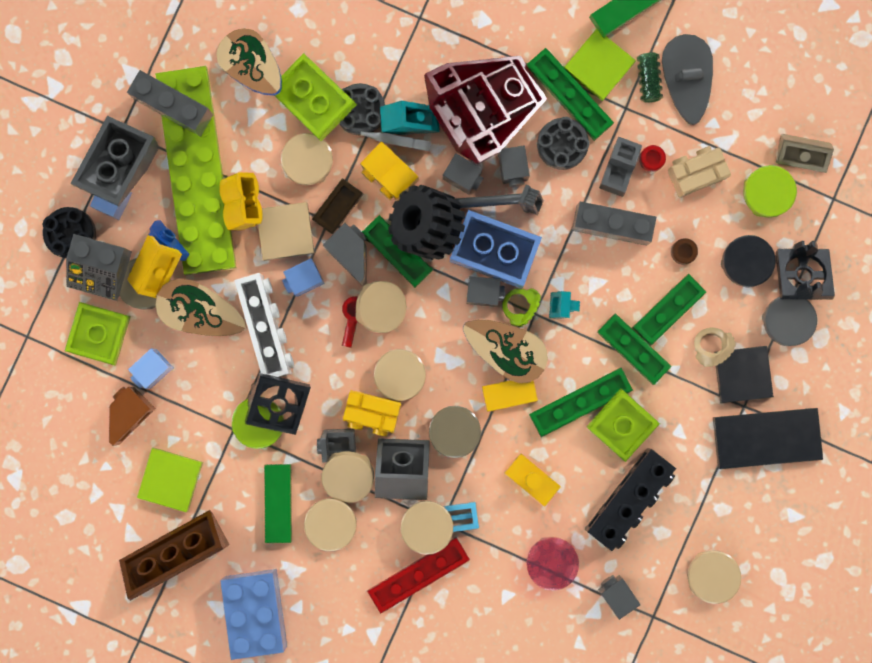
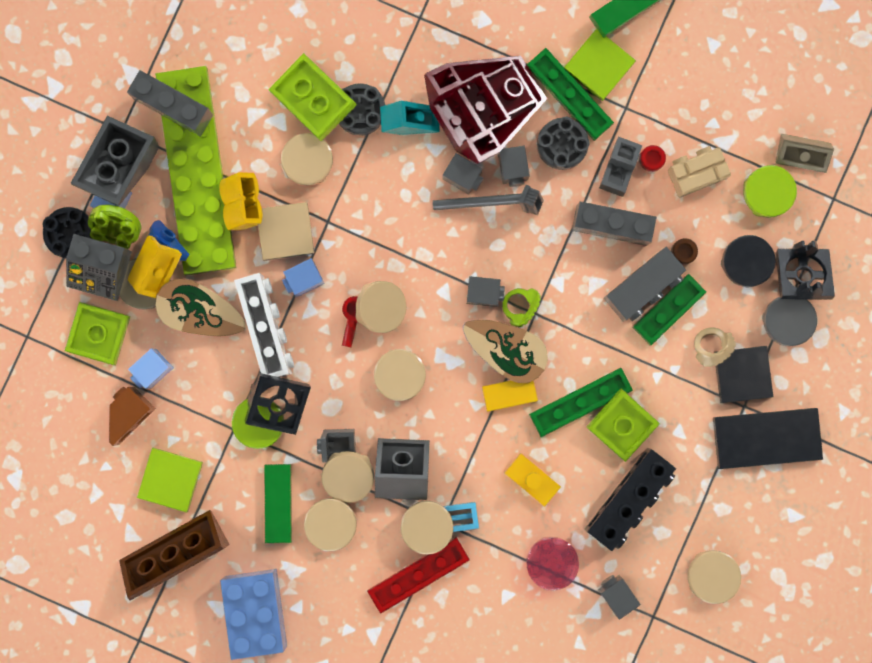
shield [216,28,282,96] -> none
dark brown tile [312,178,364,235] -> none
dark grey slope [323,223,367,286] -> none
yellow brick [343,390,401,437] -> none
yellow brick [360,141,419,201] -> none
light grey piece [361,131,431,151] -> none
green tile [362,215,433,288] -> none
black wheel [388,185,465,260] -> none
dark tan tile [429,406,481,458] -> none
medium blue brick [450,210,542,289] -> none
teal tile [549,291,580,319] -> none
green tile [597,313,672,385] -> none
clear green piece [637,52,663,103] -> none
dark grey shield [662,34,713,125] -> none
none -> lime tile [88,205,142,249]
none -> dark grey brick [603,246,686,322]

